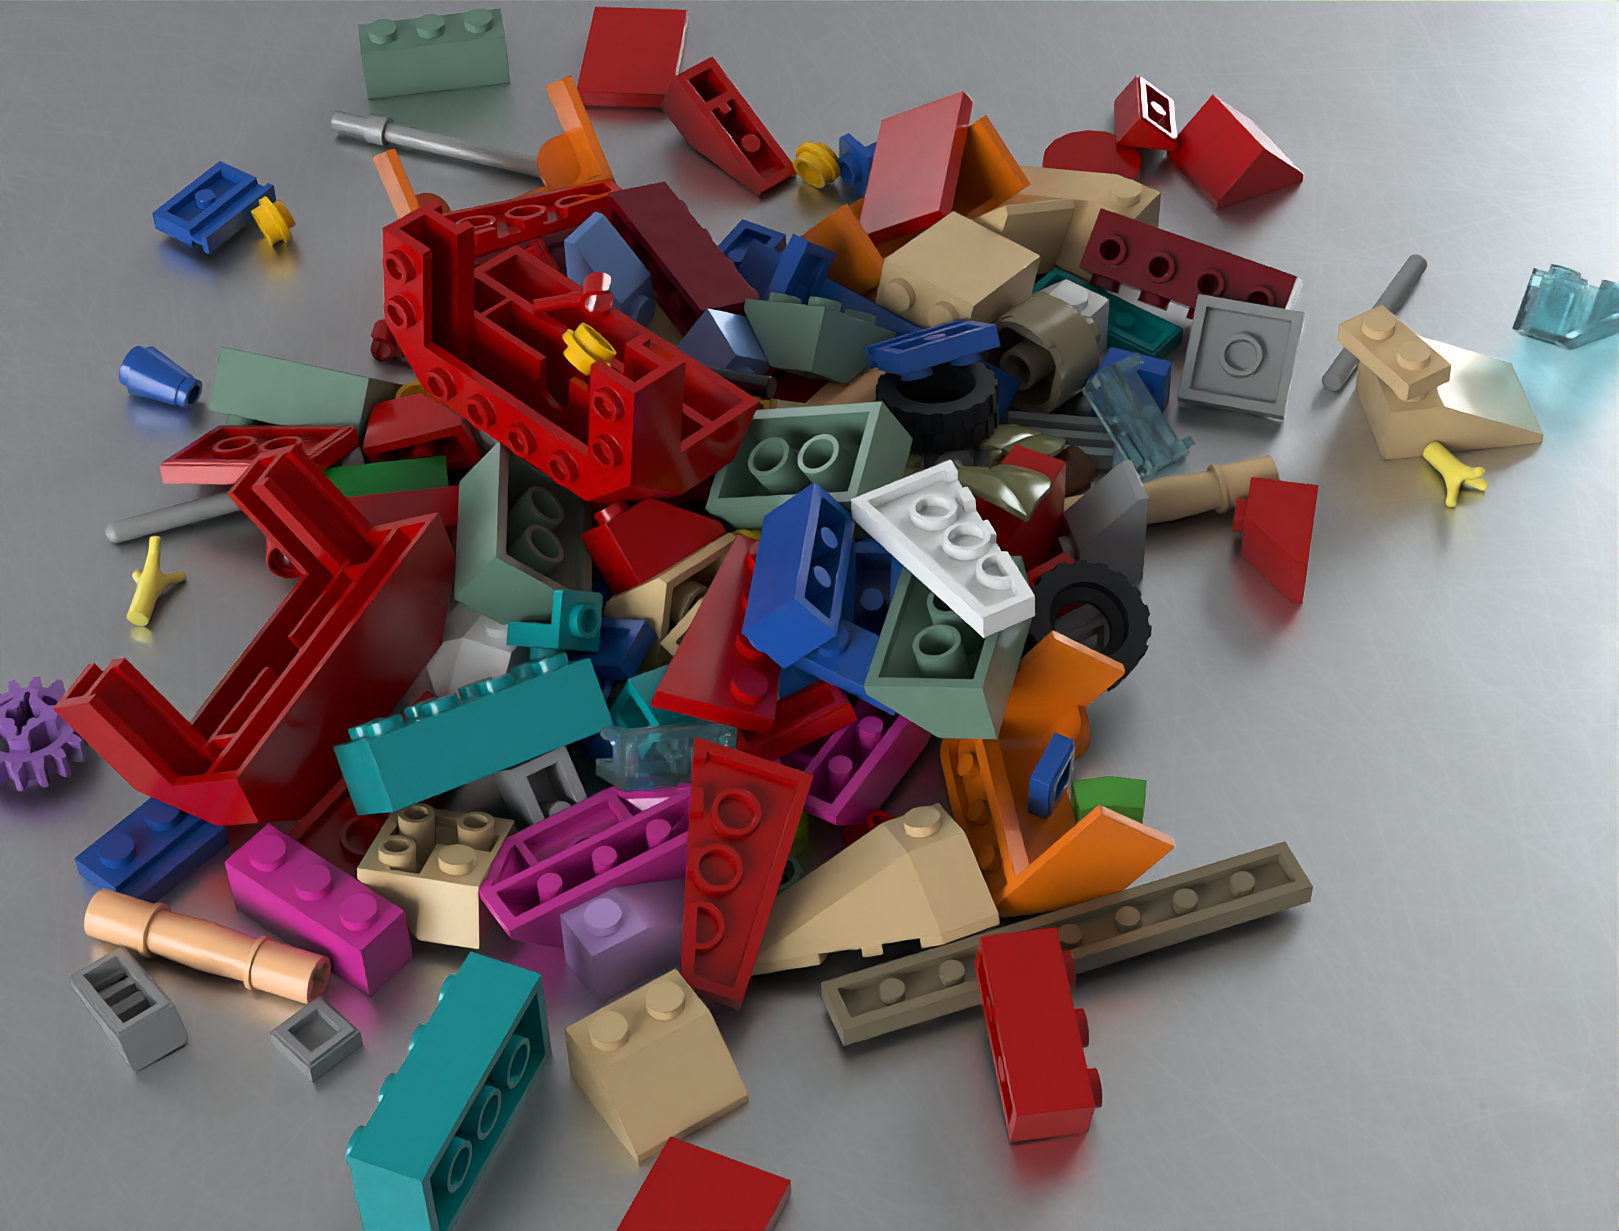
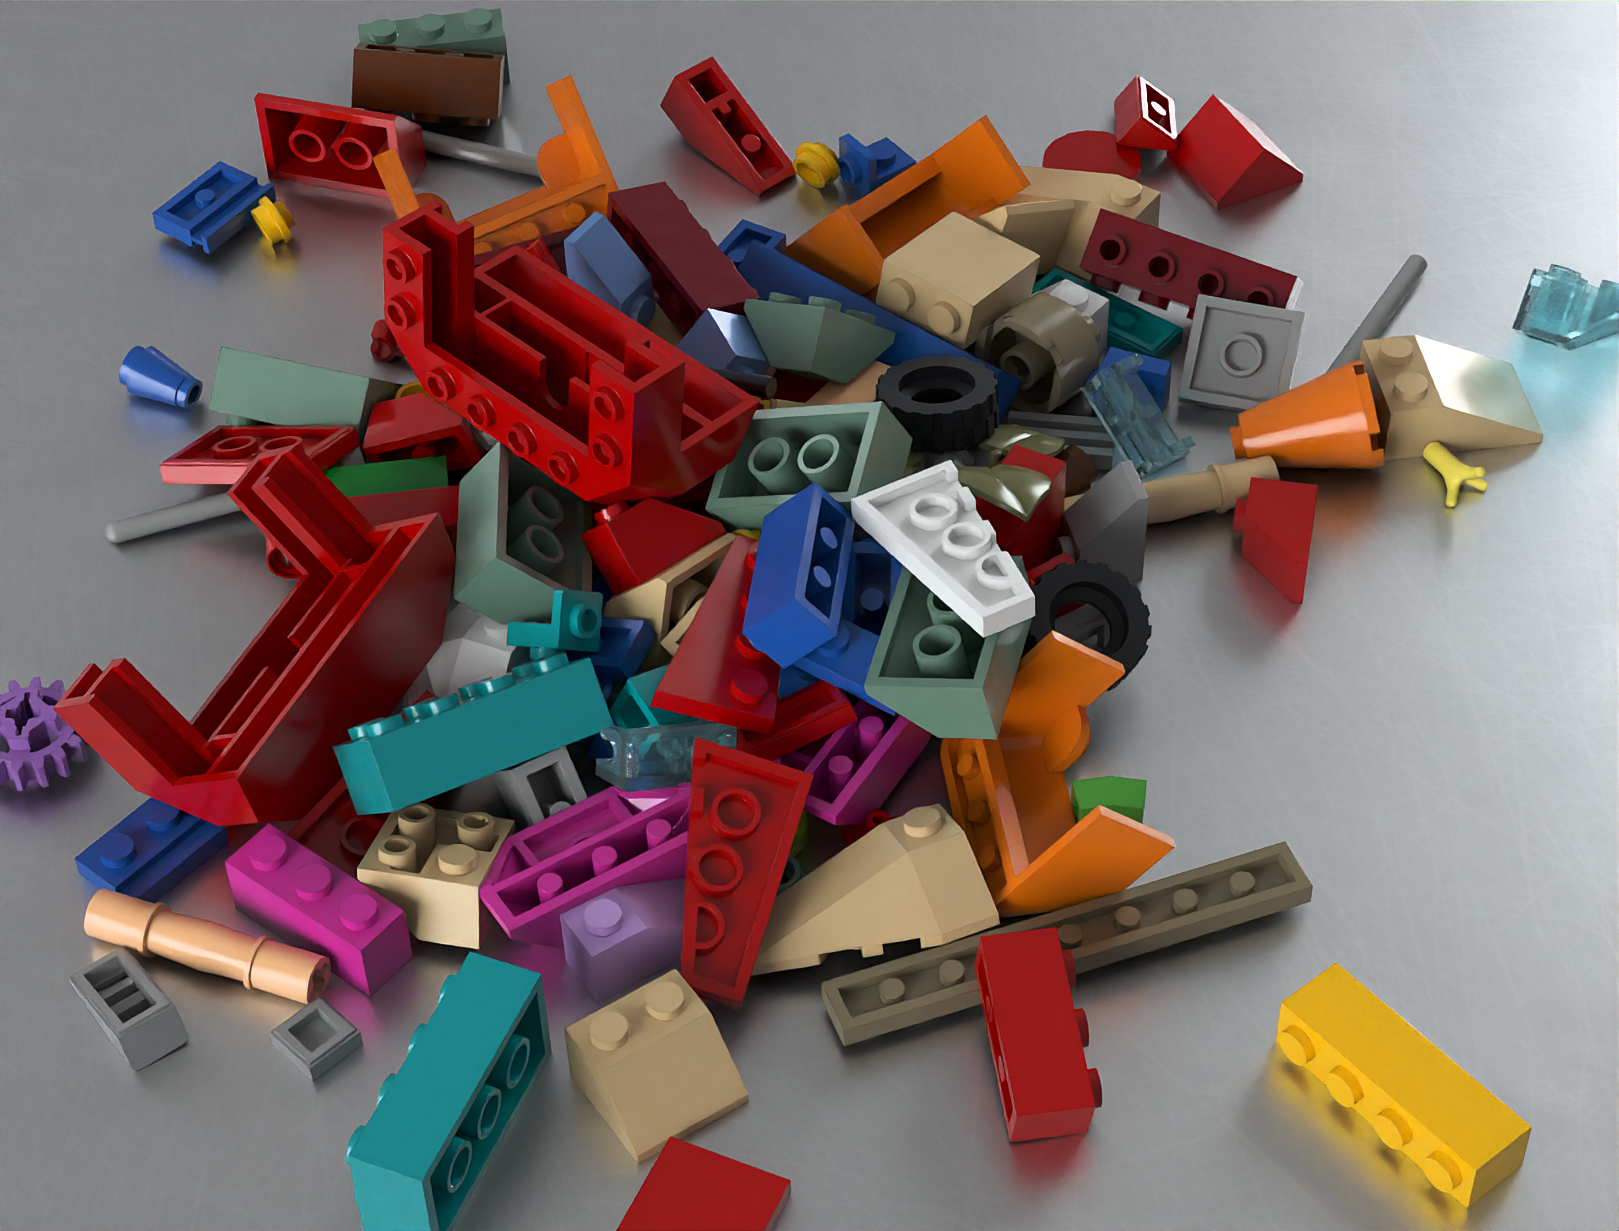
light yellow bar [127,536,186,626] -> none
red wing [442,178,623,256] -> none
red hand [533,272,614,318] -> none
yellow plate [562,322,617,376] -> none
red tile [577,7,688,108] -> none
blue plate [761,234,837,305] -> none
tile [859,91,973,246] -> none
blue plate [864,318,1000,381] -> none
blue tile [1027,732,1076,819] -> none
tan plate [1337,305,1452,401] -> none
none -> red slope [254,93,427,198]
none -> reddish brown brick [351,42,505,126]
none -> orange cone [1229,360,1385,469]
none -> yellow brick [1276,962,1532,1209]

